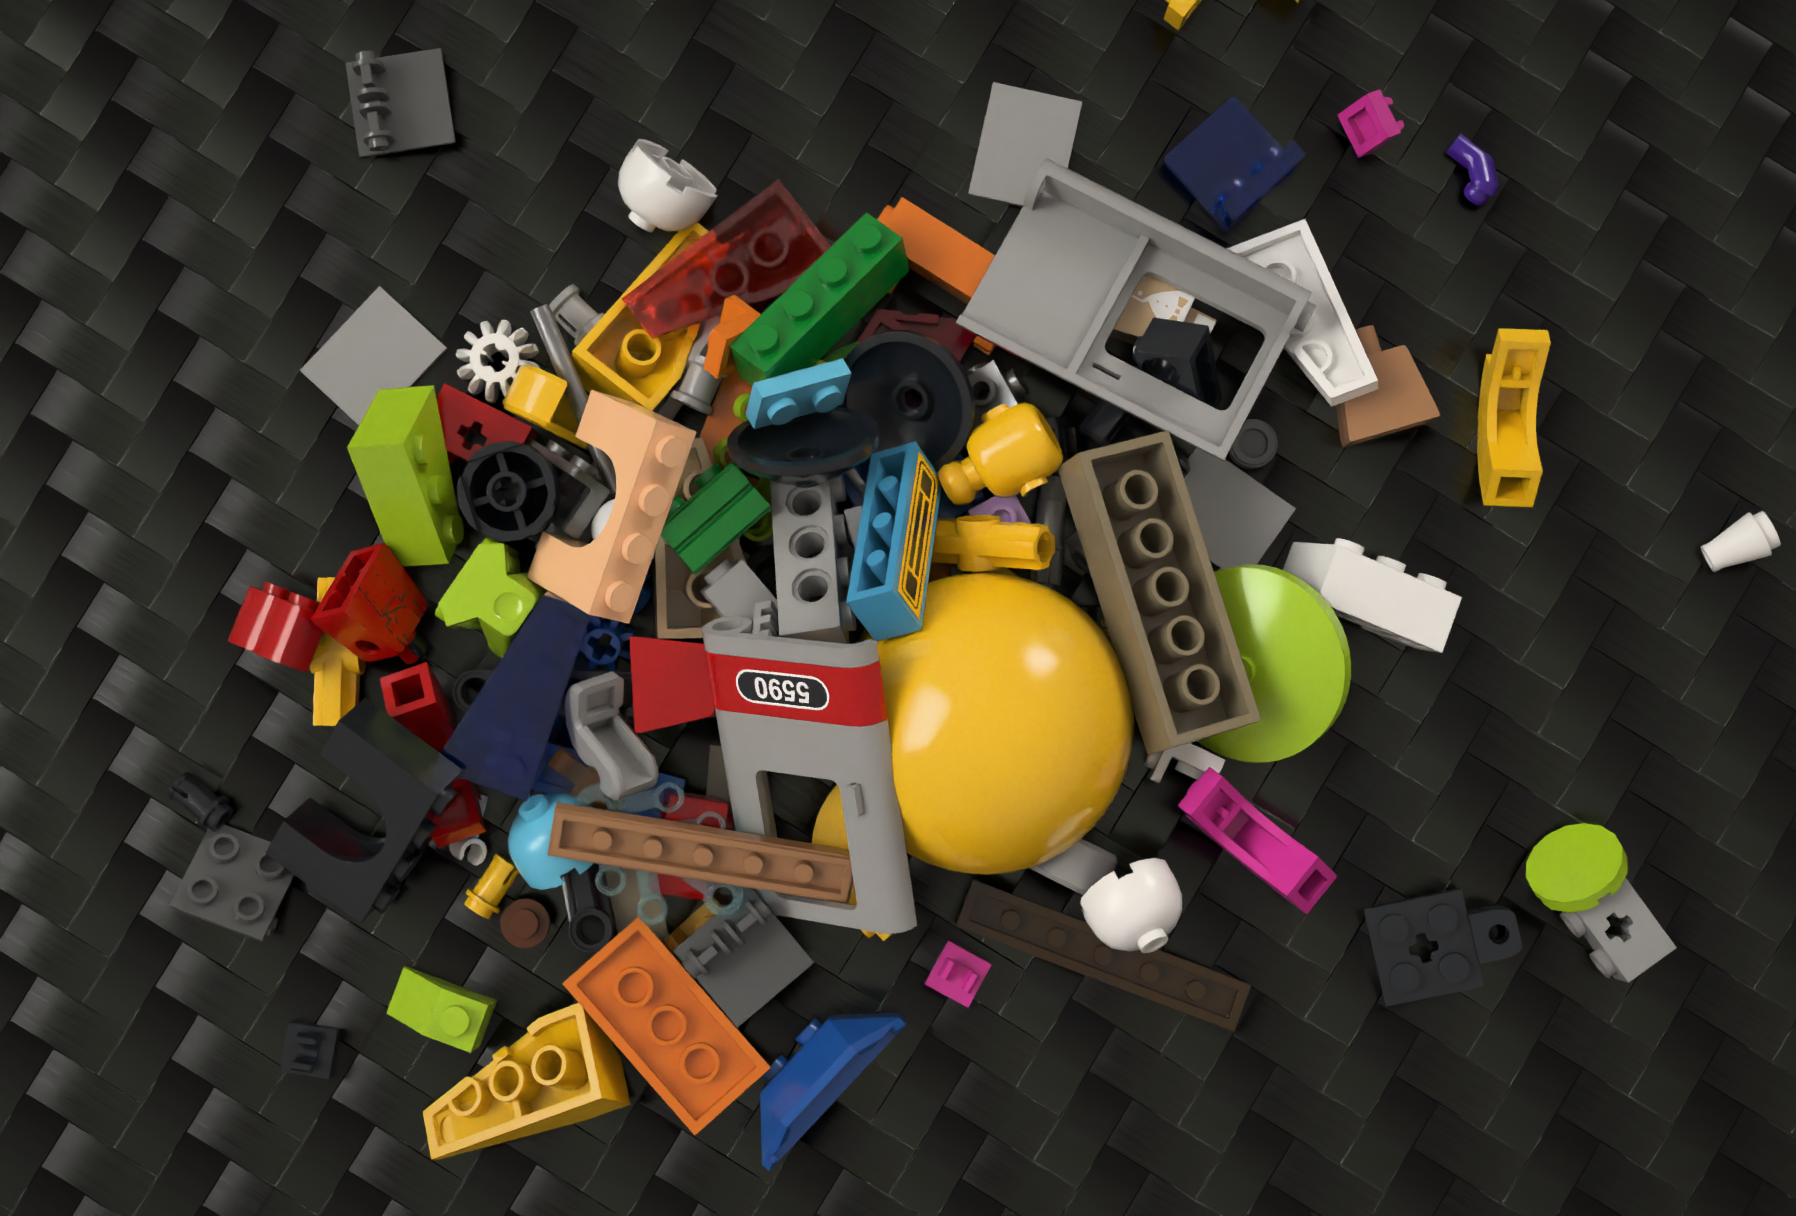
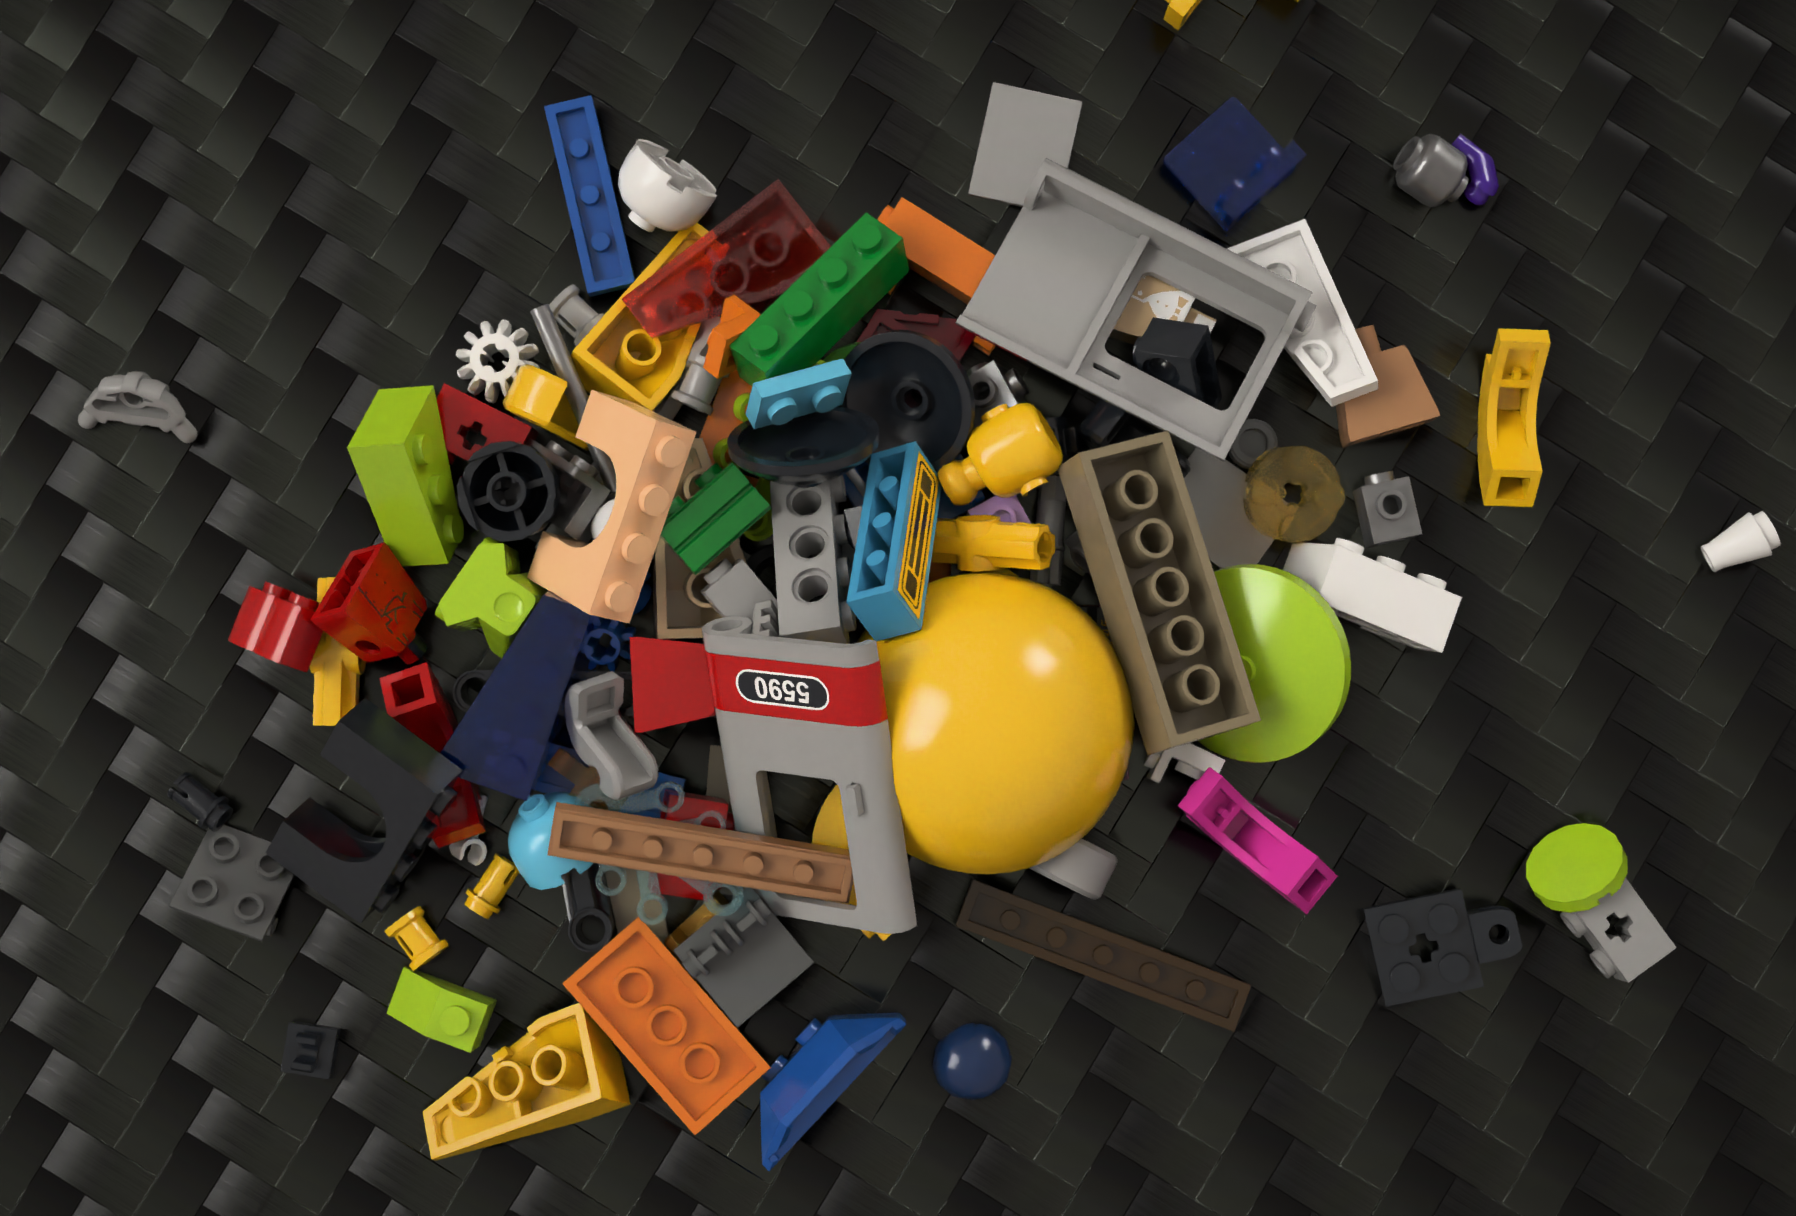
light grey piece [300,286,448,425] -> none
dark grey hinge [345,48,456,158] -> none
reddish brown plate [500,898,551,948] -> none
dark pink tile [925,940,992,1008] -> none
white cylinder [1080,858,1182,953] -> none
dark pink tile [1337,89,1405,158] -> none
none -> light grey piece [78,371,197,443]
none -> yellow bush [384,906,449,972]
none -> blue plate [544,95,636,297]
none -> dark blue hair [932,1023,1012,1100]
none -> clear yellow plate [1243,445,1345,544]
none -> flat silver brick [1353,471,1422,548]
none -> flat silver head [1393,134,1469,207]

